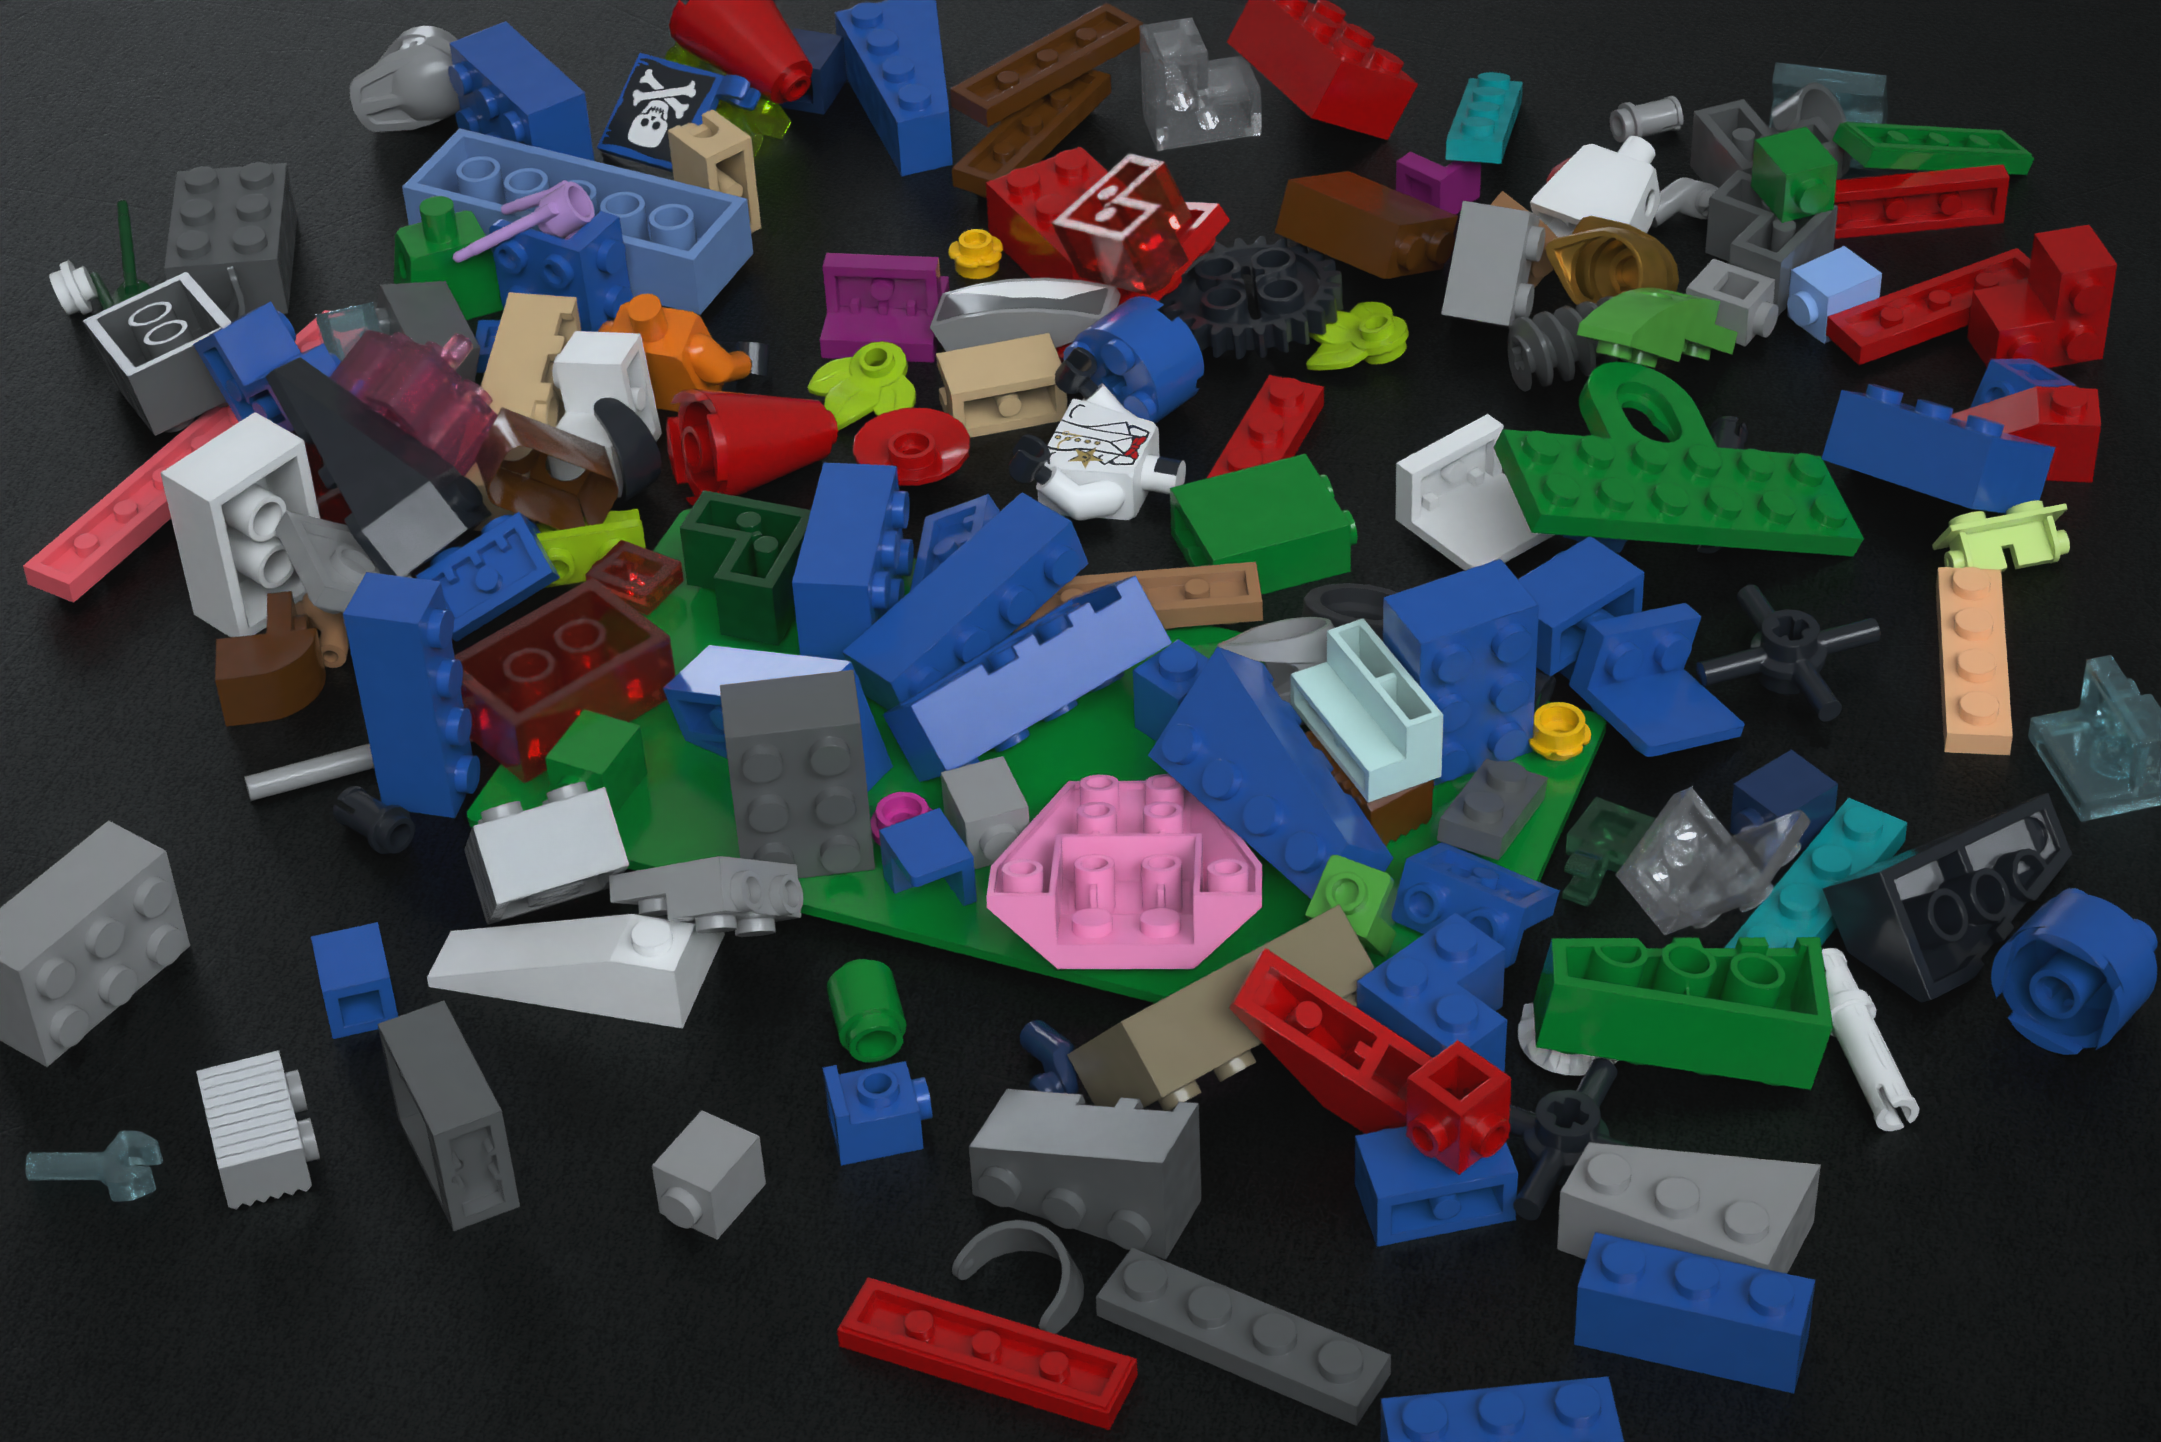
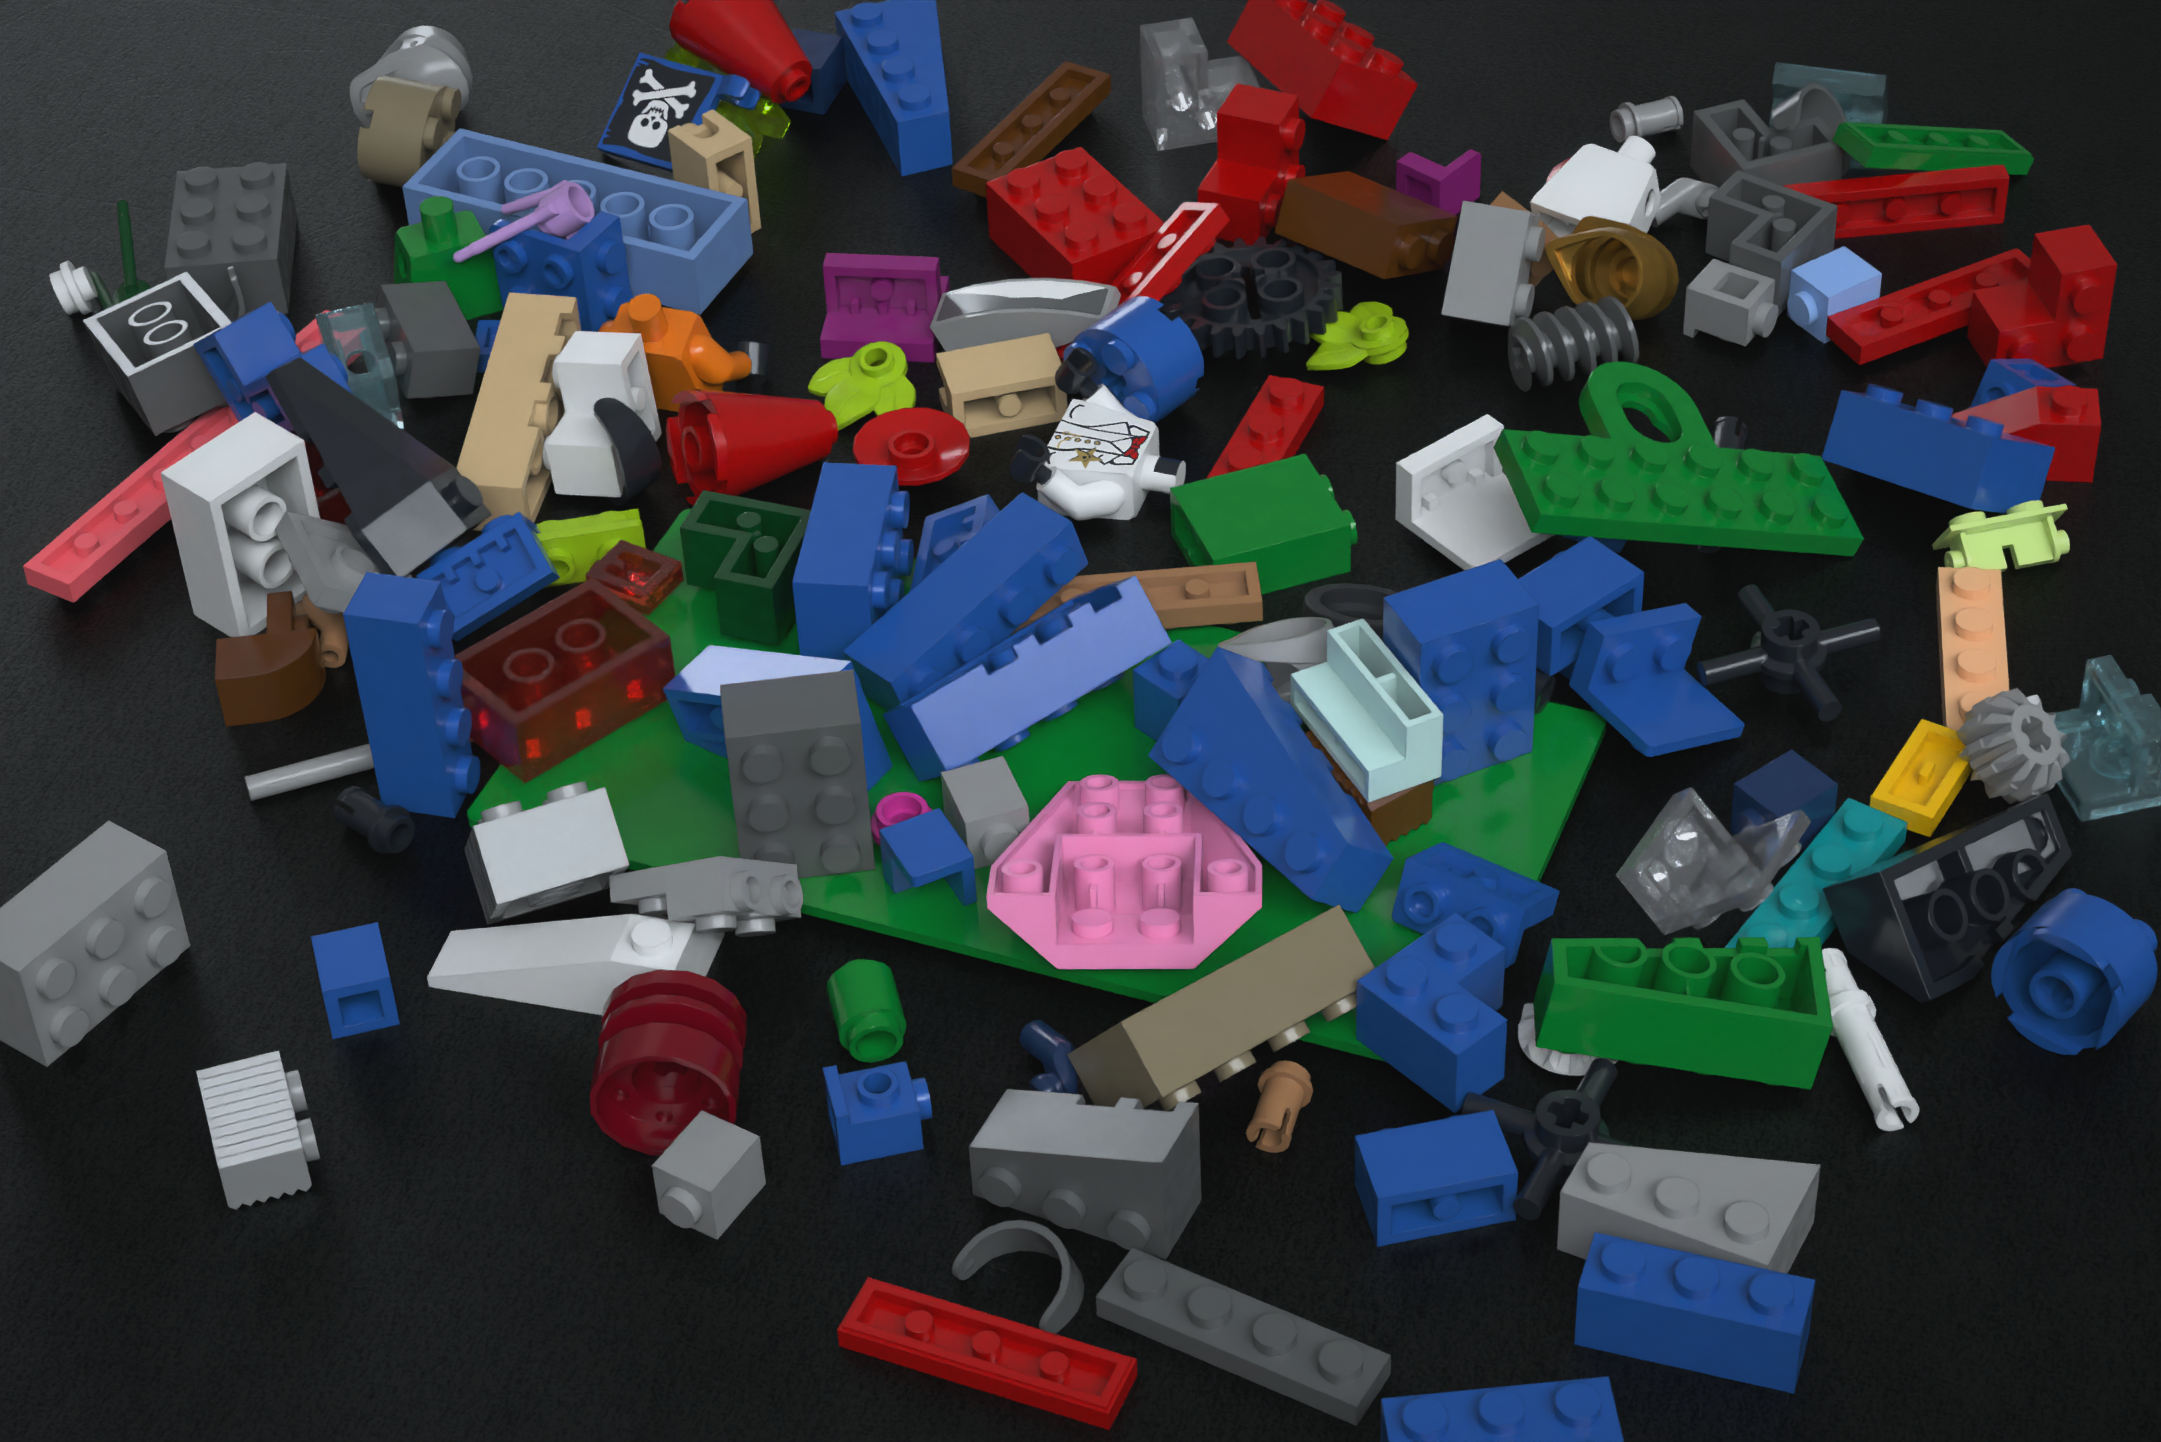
clear light blue bar [25,1131,163,1202] -> none
clear pink brick [329,329,497,476] -> none
dark grey window [378,1000,520,1231] -> none
blue brick [448,21,594,161] -> none
reddish brown piece [475,407,619,530] -> none
green brick [545,709,647,815] -> none
yellow plate [948,229,1003,279] -> none
reddish brown plate [950,3,1144,128] -> none
clear red brick [1051,154,1192,296] -> none
red slope [1229,948,1433,1134] -> none
bright green bracket [1305,855,1396,958] -> none
red brick [1406,1040,1511,1175] -> none
dark grey plate [1437,759,1548,860] -> none
teal plate [1445,72,1523,164] -> none
yellow plate [1529,702,1591,761] -> none
clear green plate [1562,797,1656,907] -> none
bright green slope [1577,288,1738,368] -> none
green brick [1751,127,1838,223] -> none
none -> dark tan brick [358,75,461,188]
none -> dark red wheel [590,969,747,1156]
none -> red brick [1197,83,1306,245]
none -> medium nougat pin [1246,1061,1314,1153]
none -> yellow plate [1870,719,1973,837]
none -> light grey gear [1956,688,2071,804]

